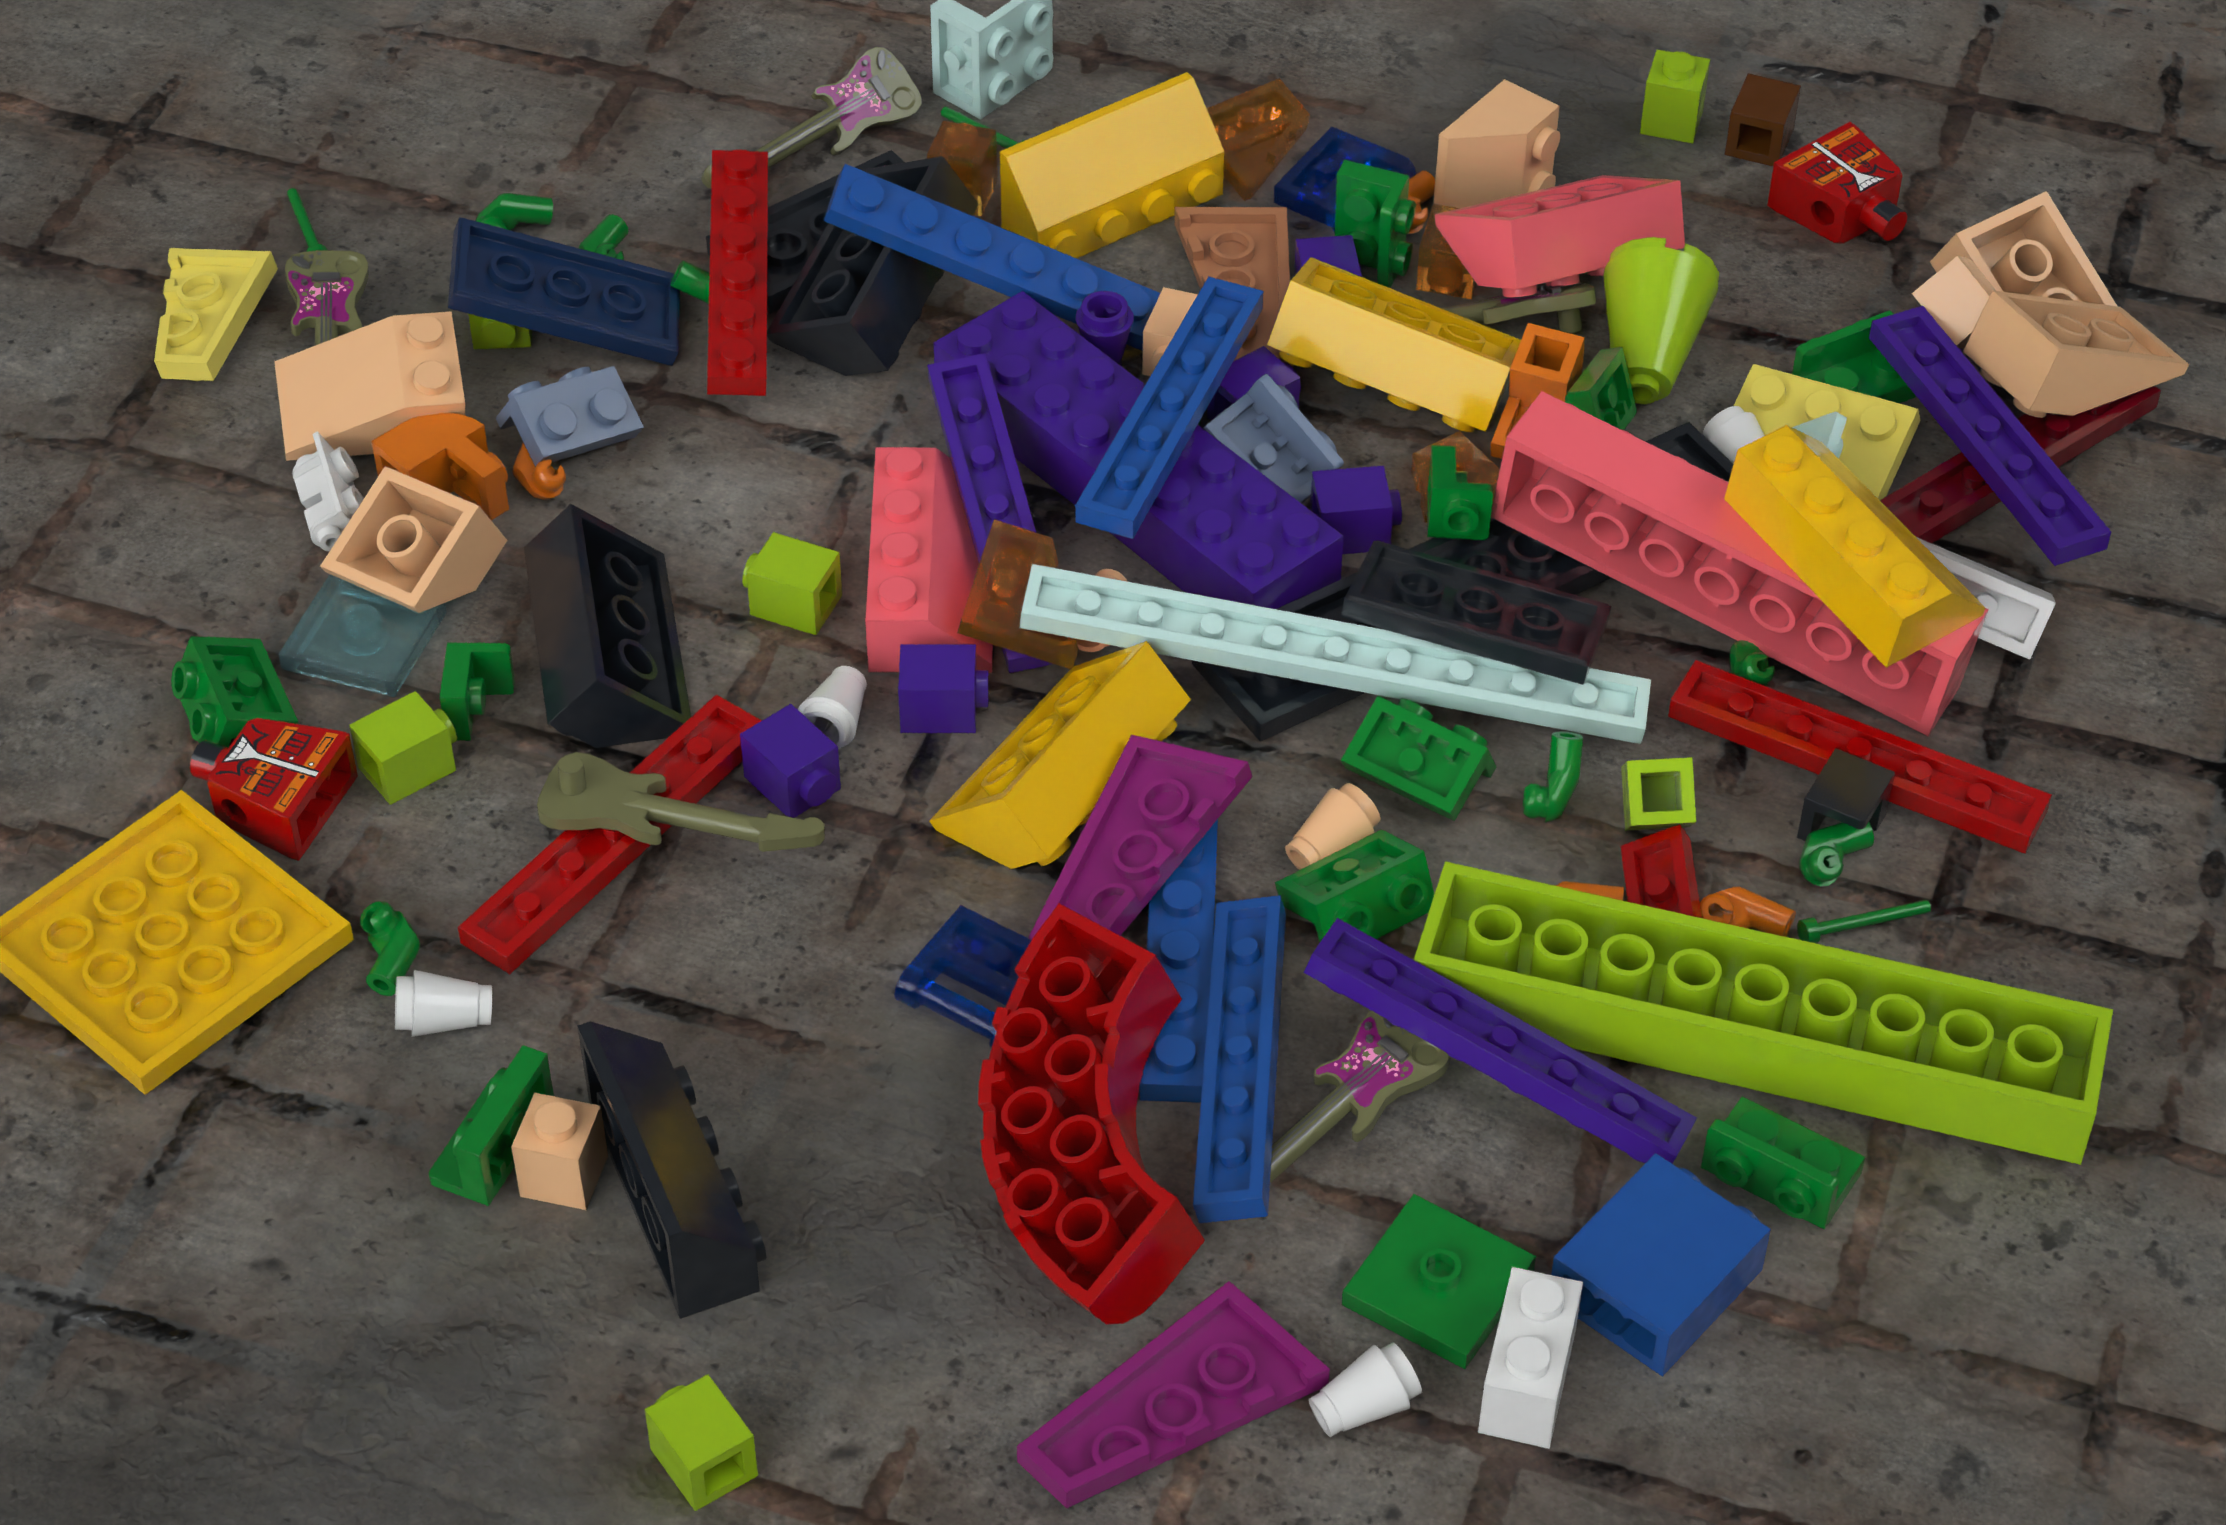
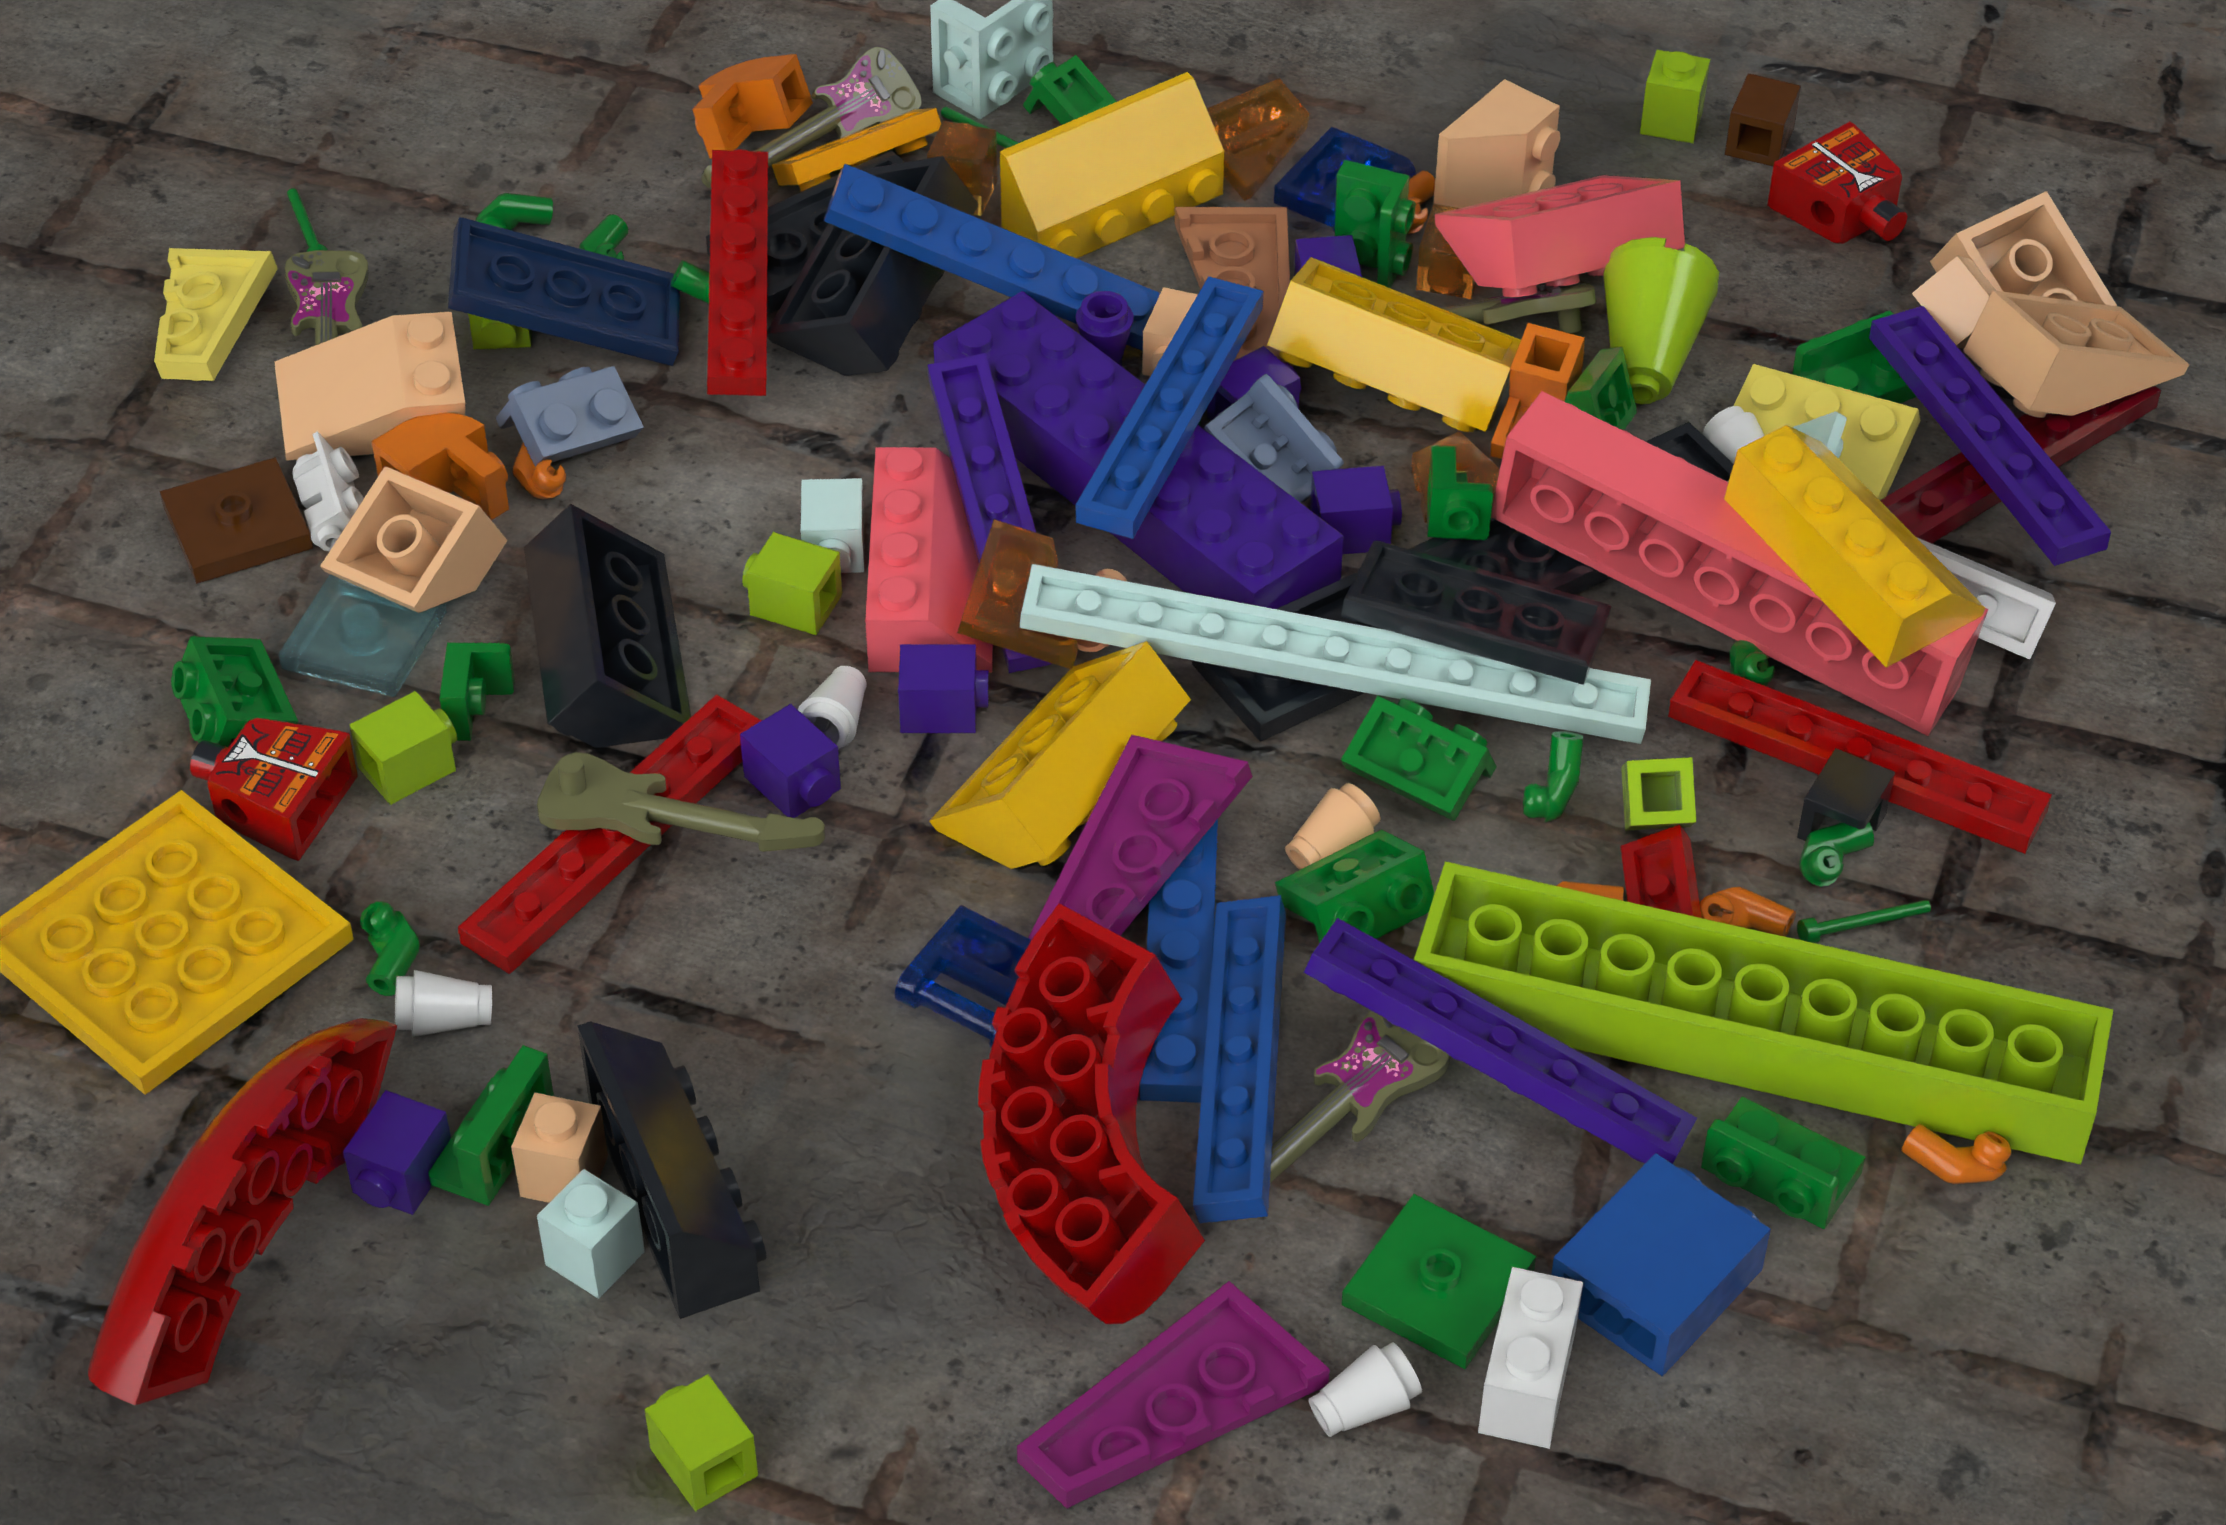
none -> red brick [88,1018,398,1406]
none -> reddish brown plate [160,457,313,584]
none -> dark purple brick [343,1090,451,1215]
none -> light aqua brick [537,1169,645,1299]
none -> orange brick [692,54,813,159]
none -> light orange plate [772,108,943,192]
none -> light aqua brick [800,478,865,573]
none -> green bracket [1023,55,1117,125]
none -> orange arm [1901,1124,2011,1184]

